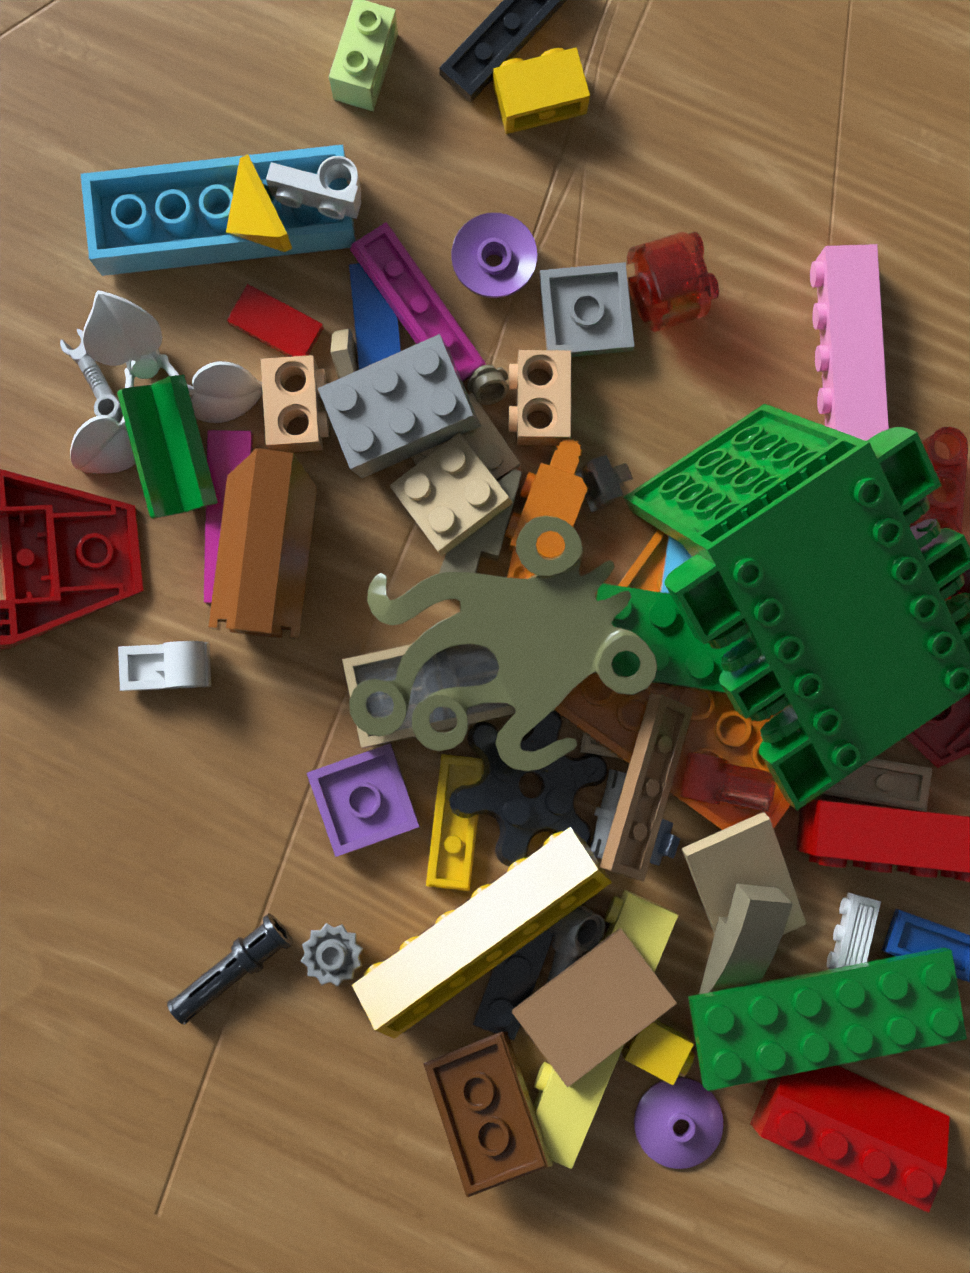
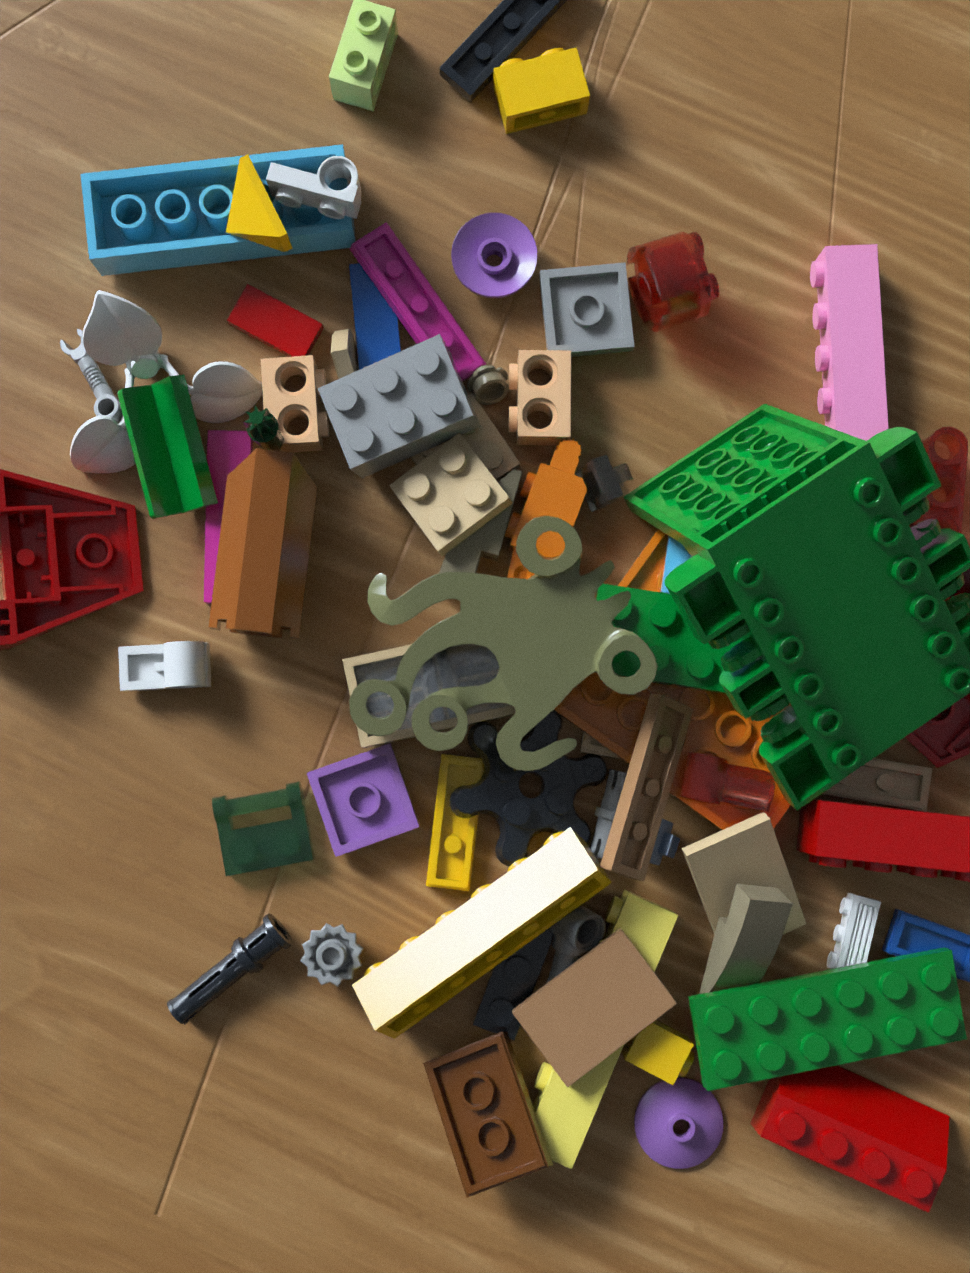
none -> clear green plate [212,781,315,876]
none -> dark green piece [243,405,284,451]

